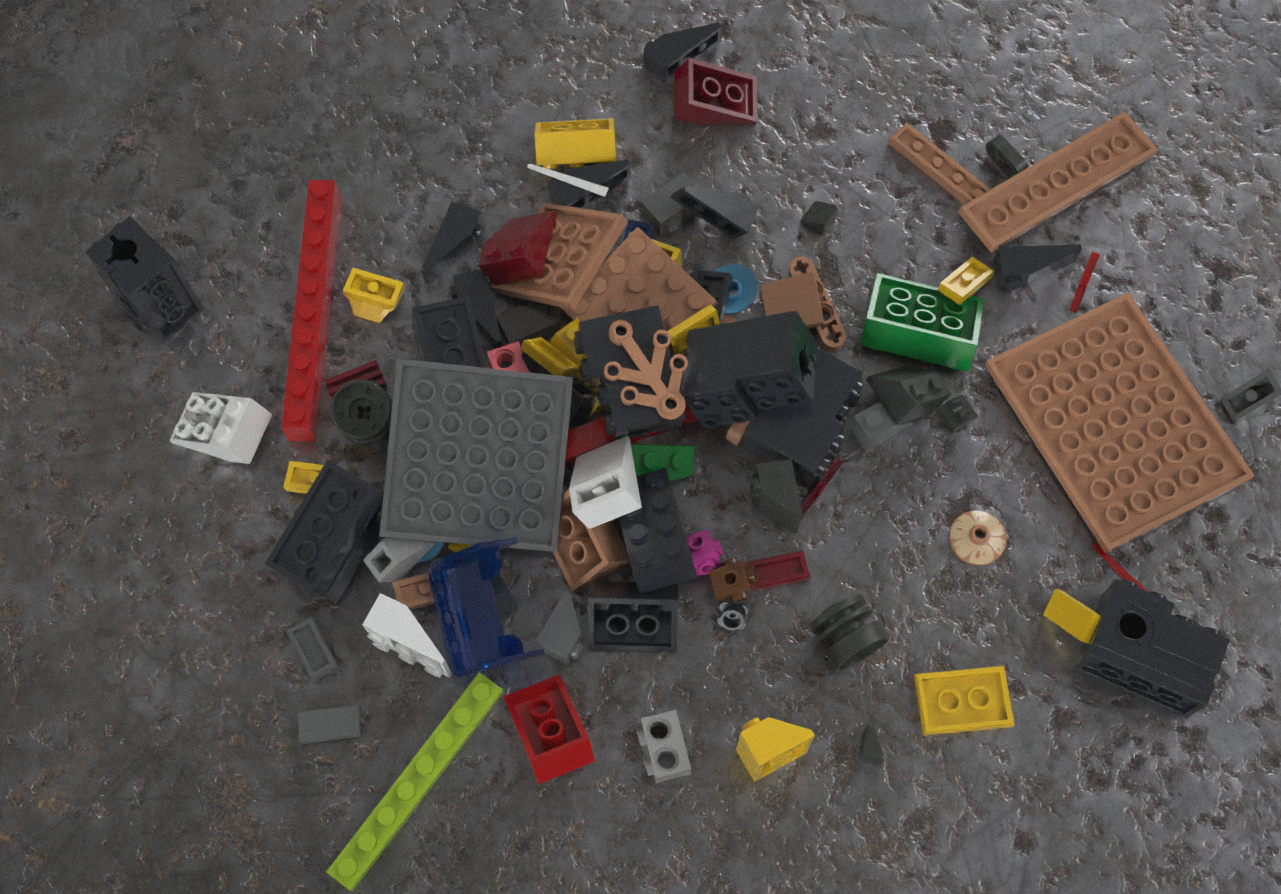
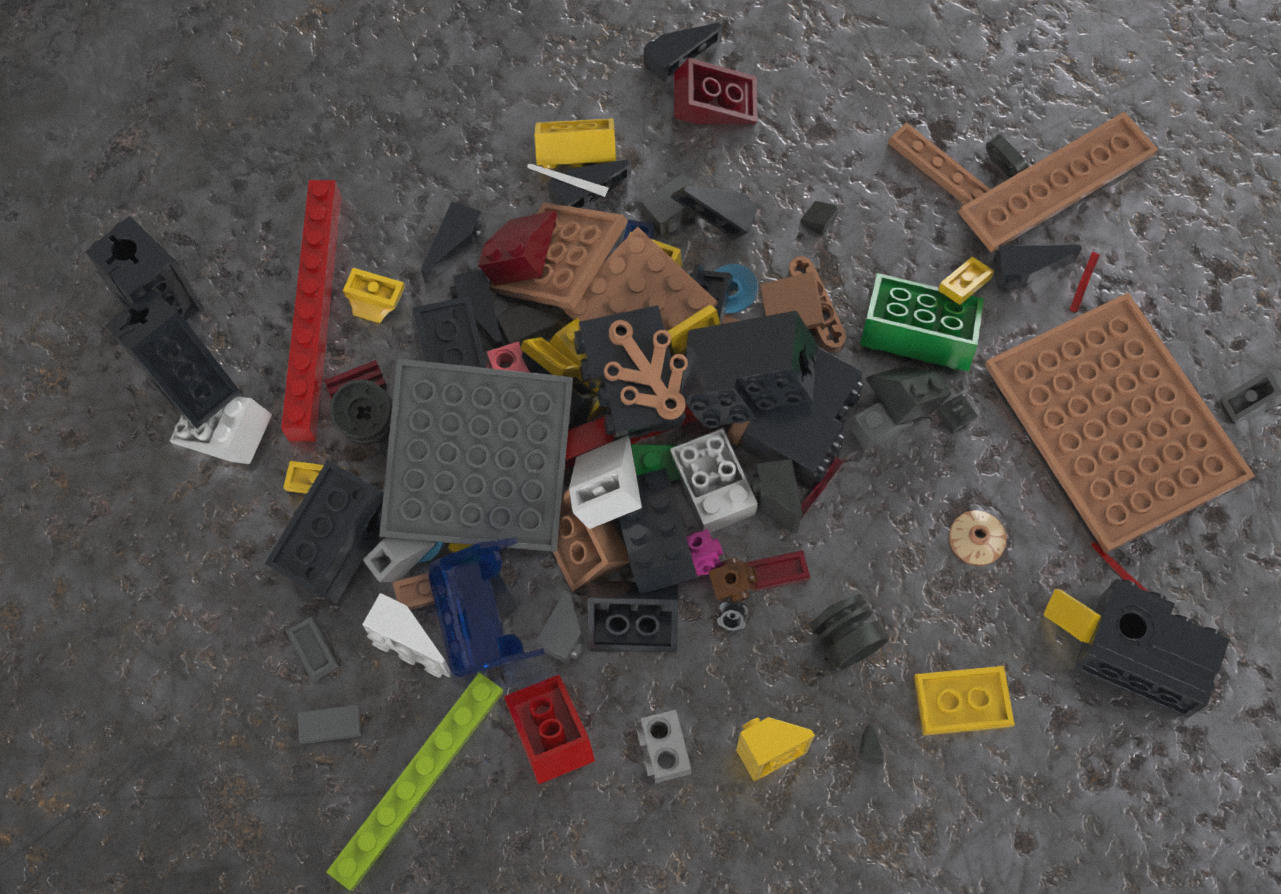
none -> black piece [105,290,241,429]
none -> white slope [670,429,758,533]

